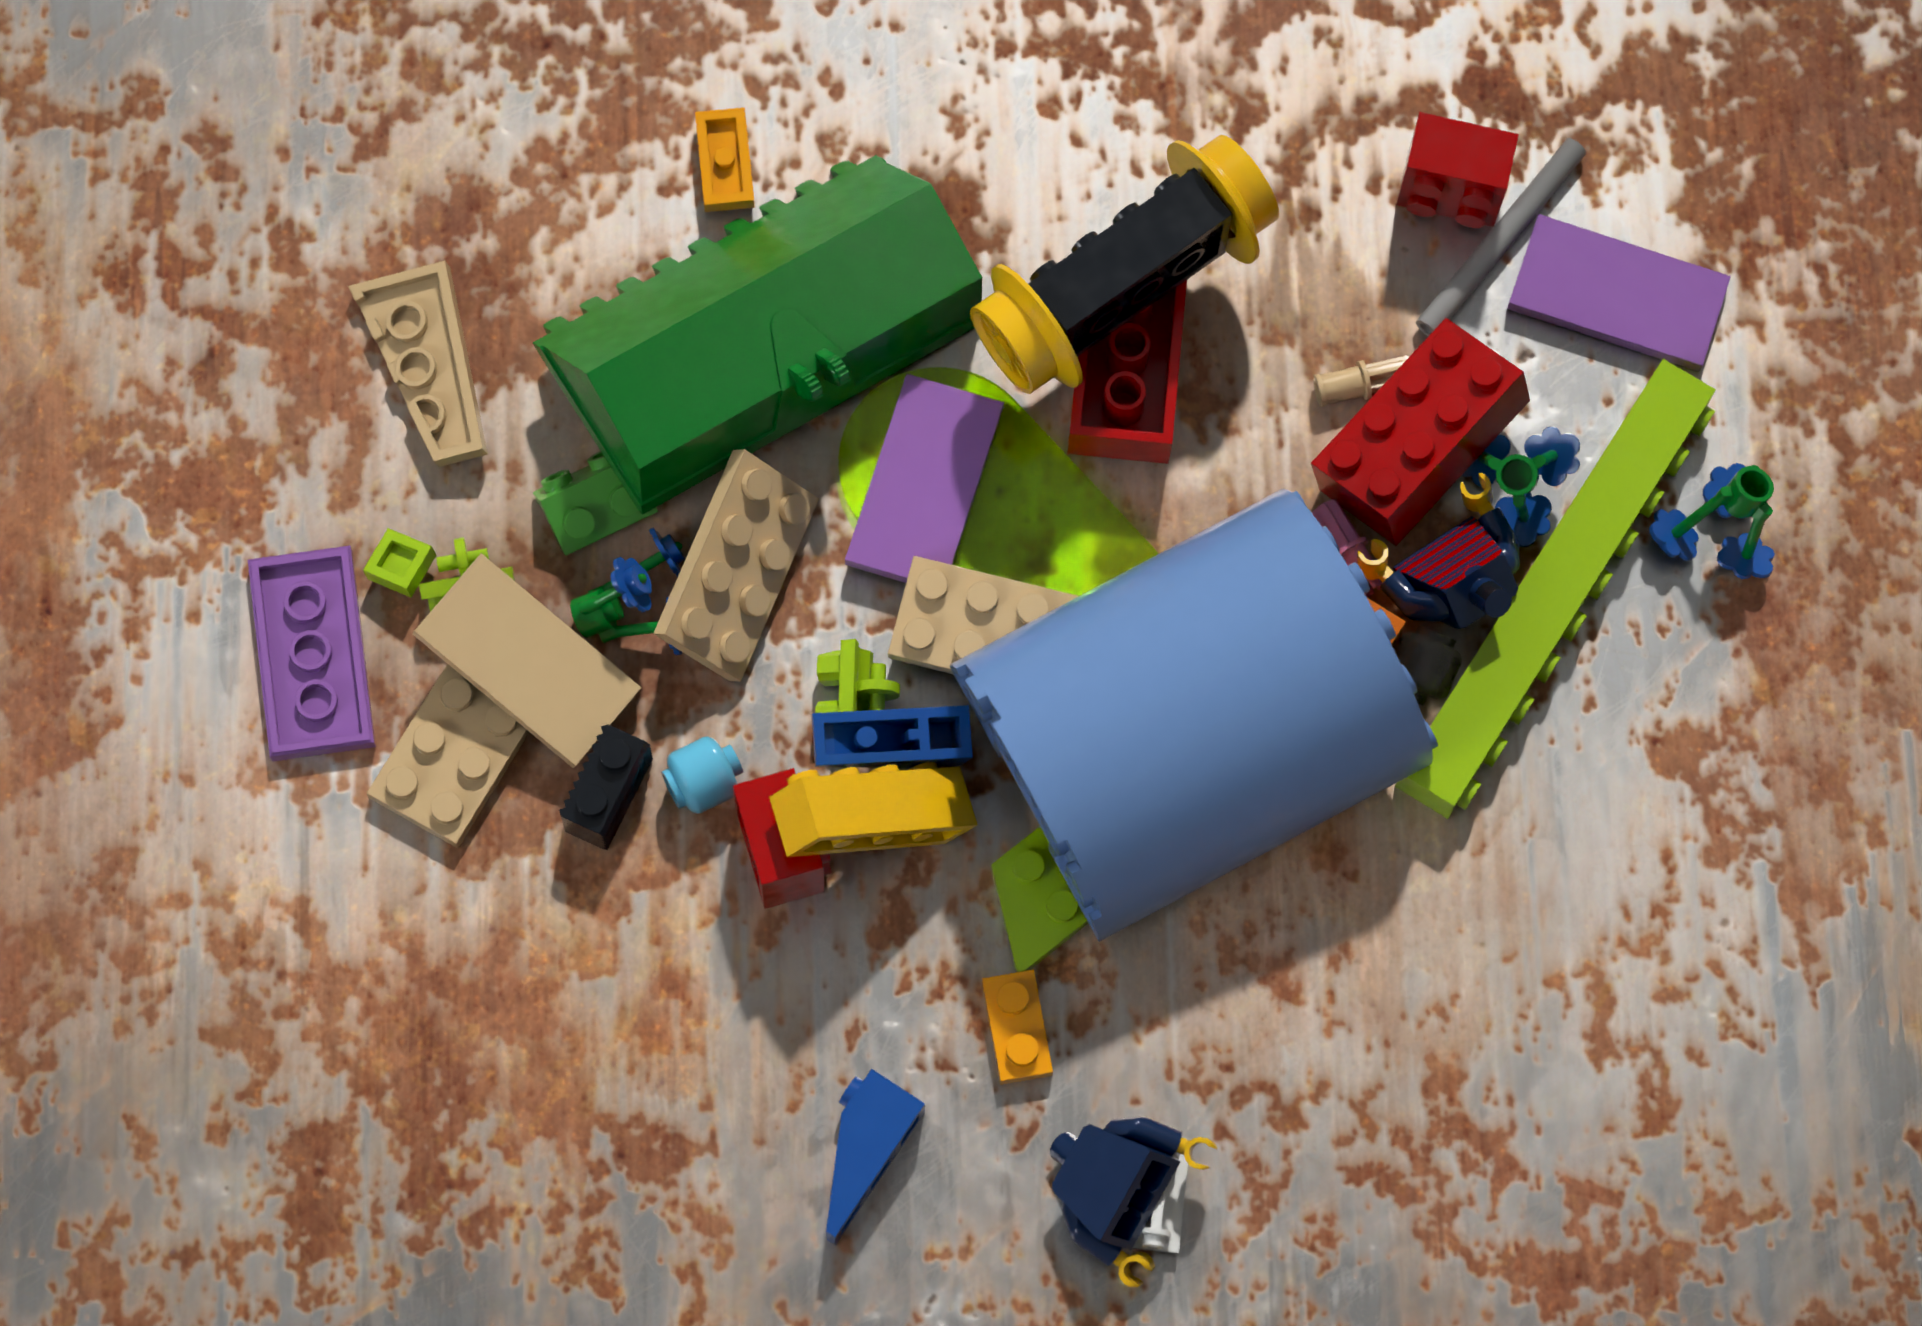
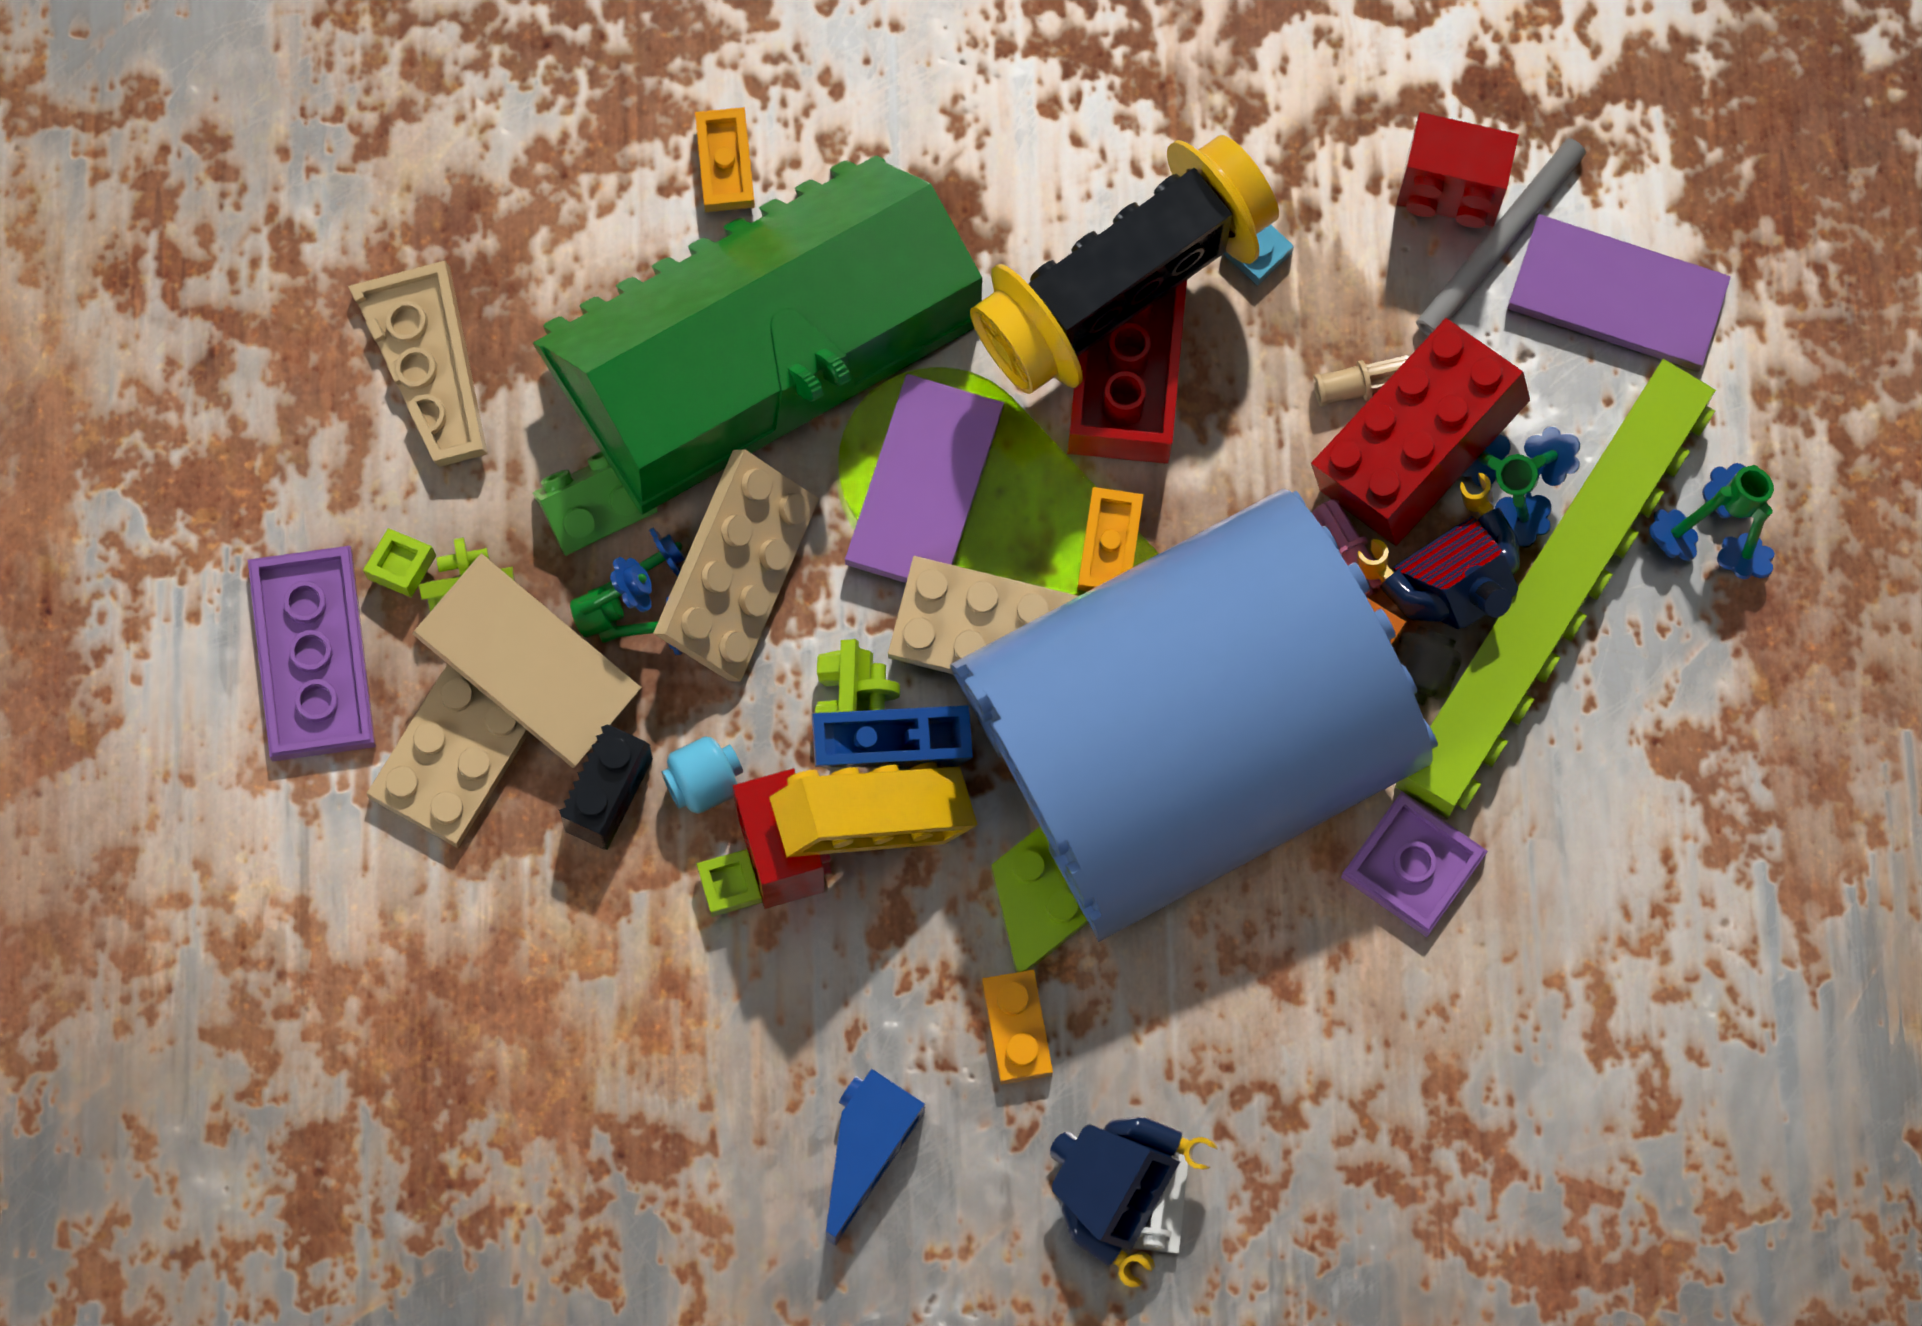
none -> lime plate [696,849,762,917]
none -> light orange plate [1077,487,1144,592]
none -> medium azure plate [1223,225,1294,286]
none -> medium lavender tile [1341,791,1488,937]

